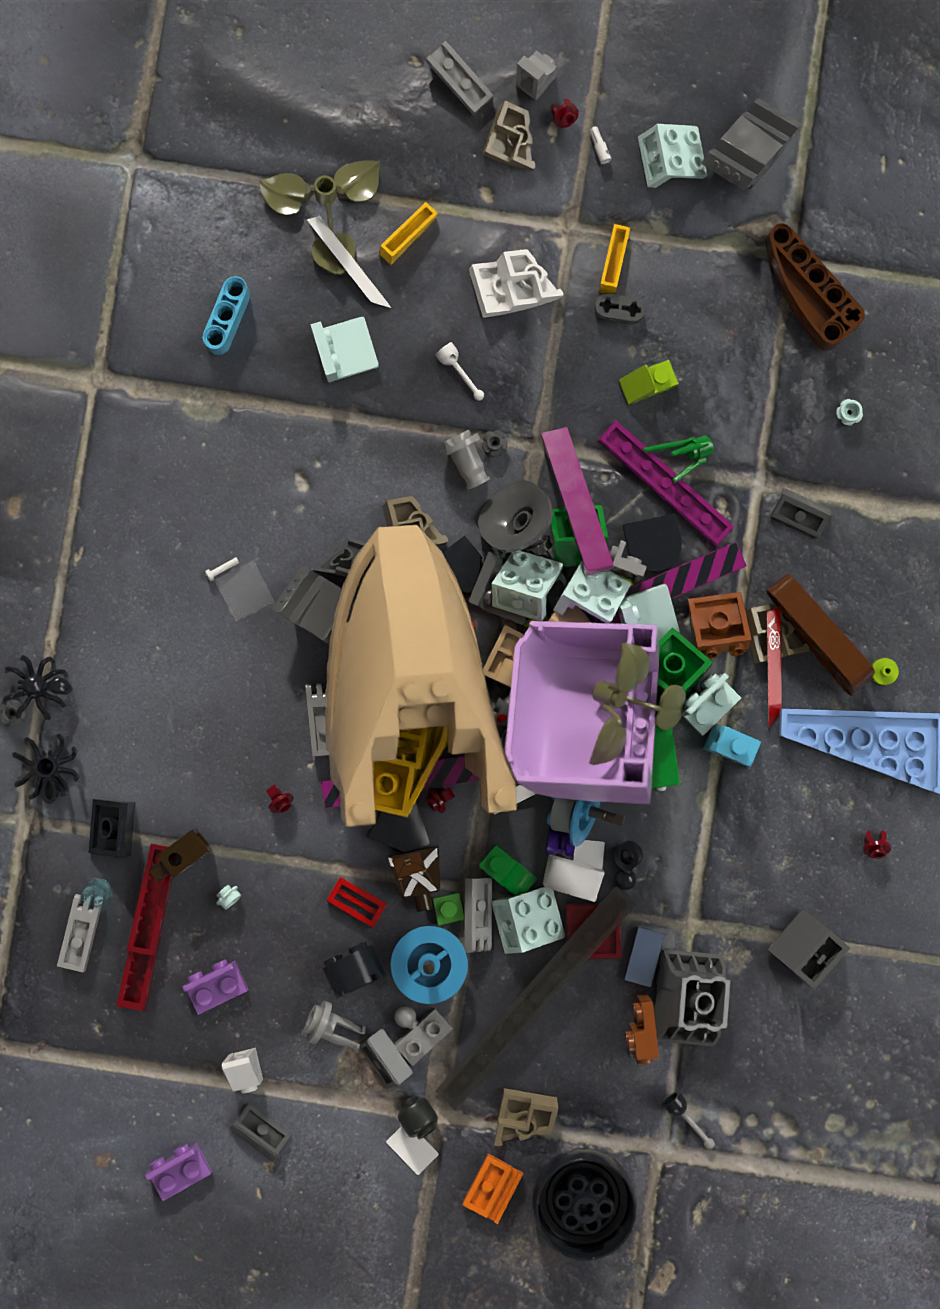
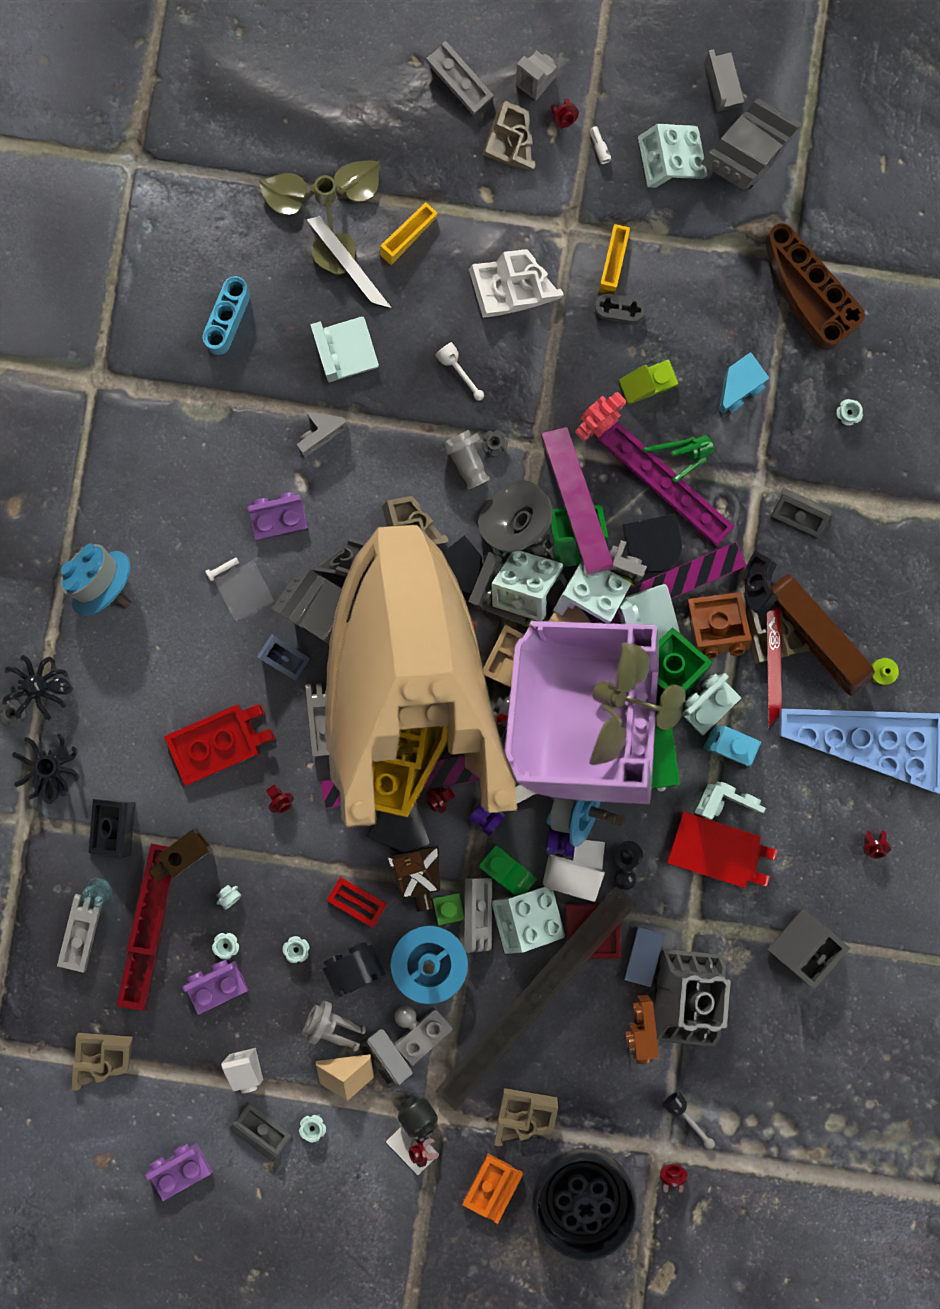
none -> dark azure piece [60,543,131,616]
none -> dark tan slope [72,1033,133,1091]
none -> red tile [164,704,276,786]
none -> light aqua plate [212,933,239,960]
none -> medium lavender bracket [247,492,309,541]
none -> sand blue slope [257,634,310,681]
none -> light aqua plate [283,936,309,963]
none -> light grey slope [296,412,348,458]
none -> light aqua plate [299,1115,326,1142]
none -> tan slope [316,1054,374,1101]
none -> dark red plate [408,1138,438,1167]
none -> dark purple wheel [468,803,506,836]
none -> coral gear [575,392,627,441]
none -> dark red plate [660,1164,688,1193]
none -> red tile [667,811,778,888]
none -> light aqua bracket [695,781,766,819]
none -> light grey panel [704,49,744,112]
none -> medium azure slope [719,352,769,414]
none -> black tile [743,551,779,619]

